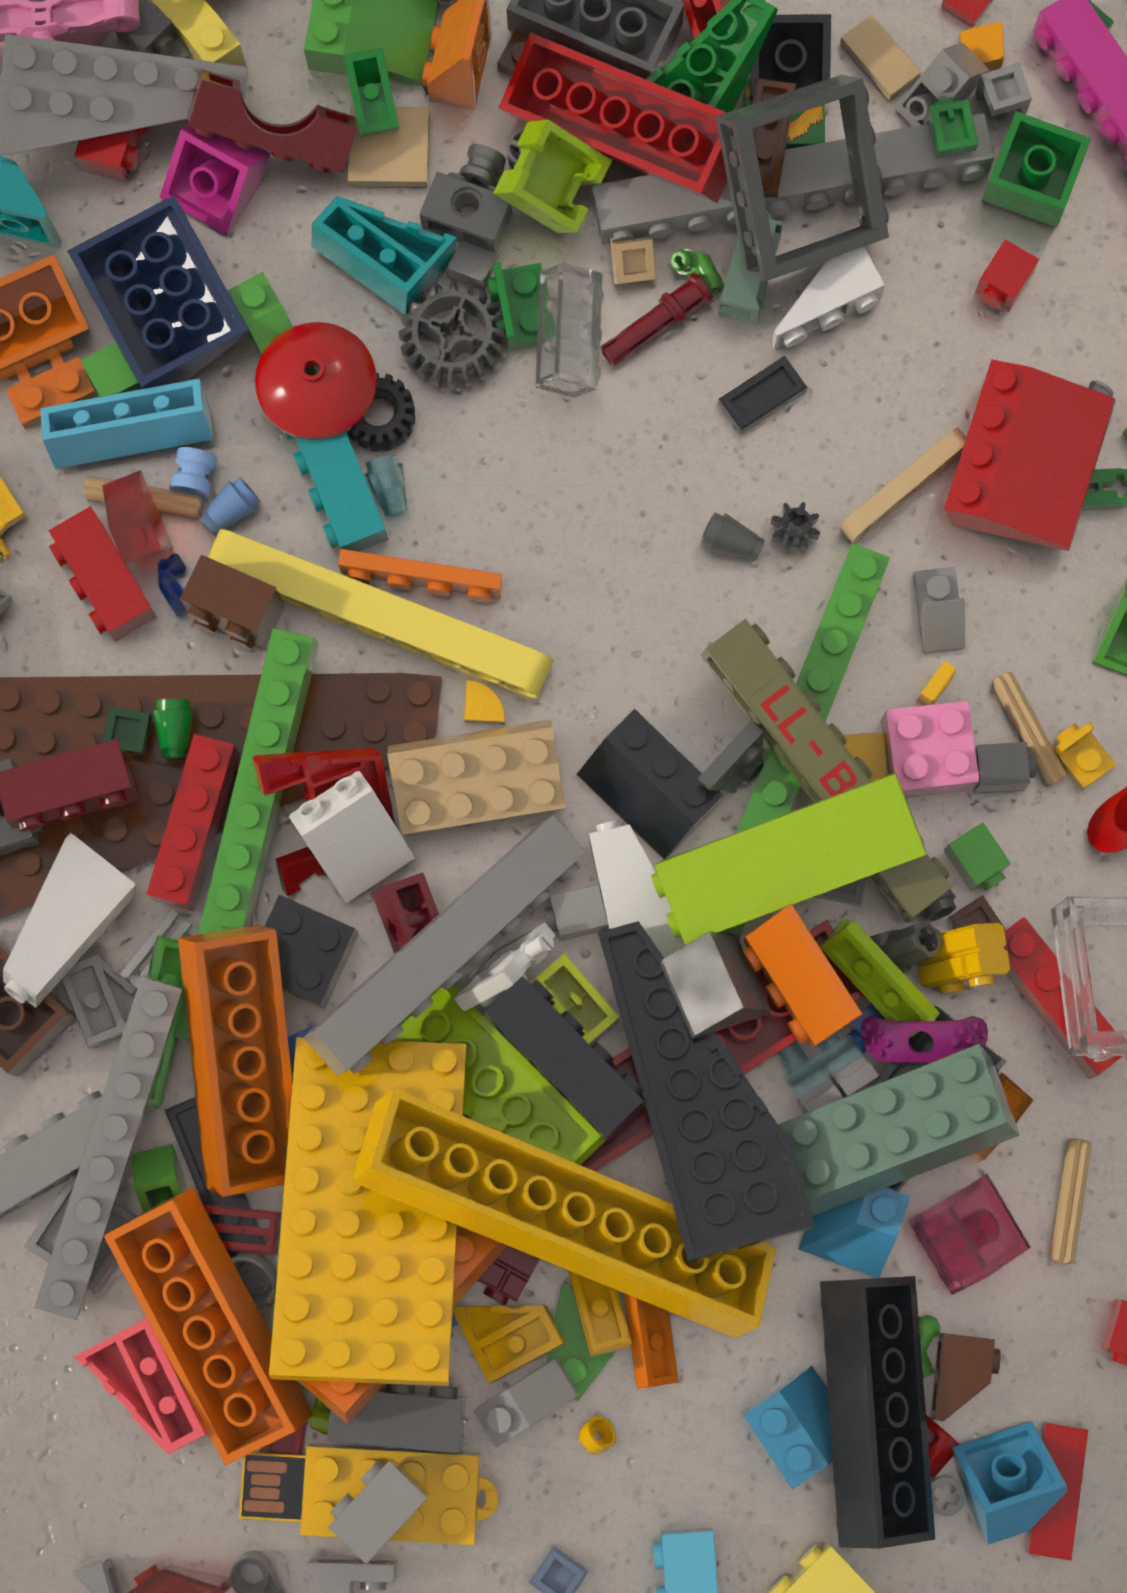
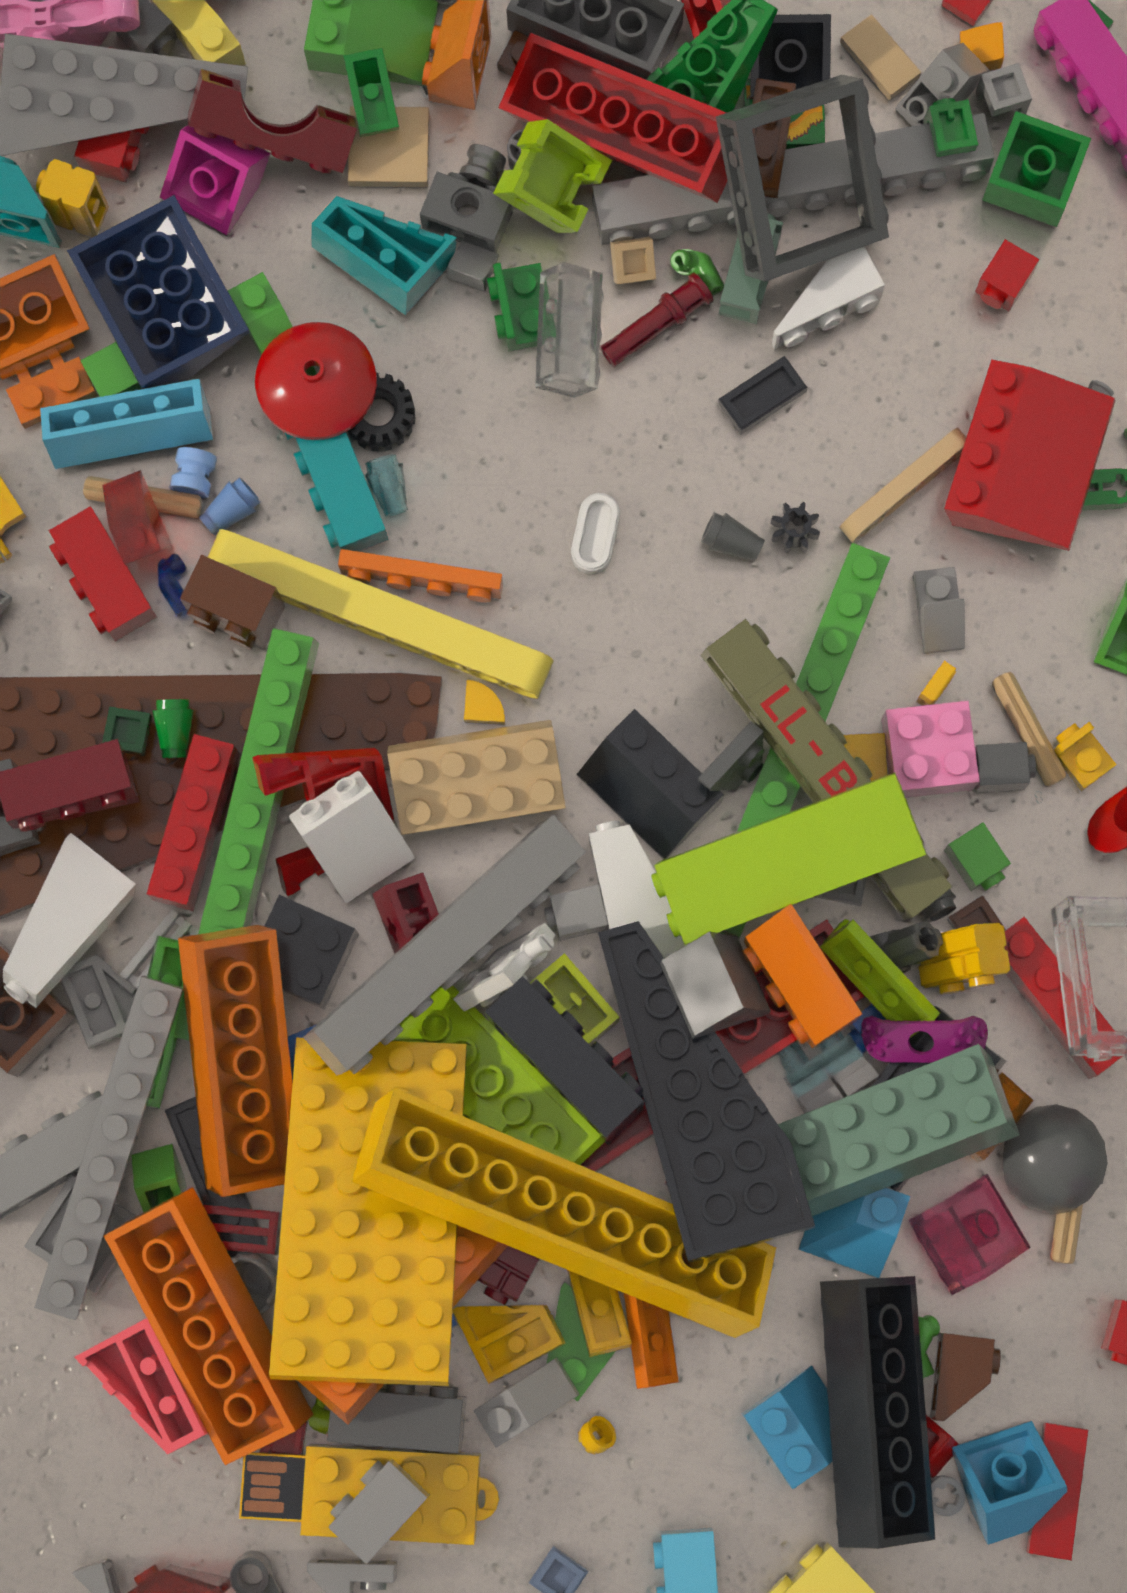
dark grey gear [398,281,507,391] -> none
none -> yellow brick [36,159,109,237]
none -> white tile [571,493,620,574]
none -> dark grey cylinder [1003,1104,1108,1214]

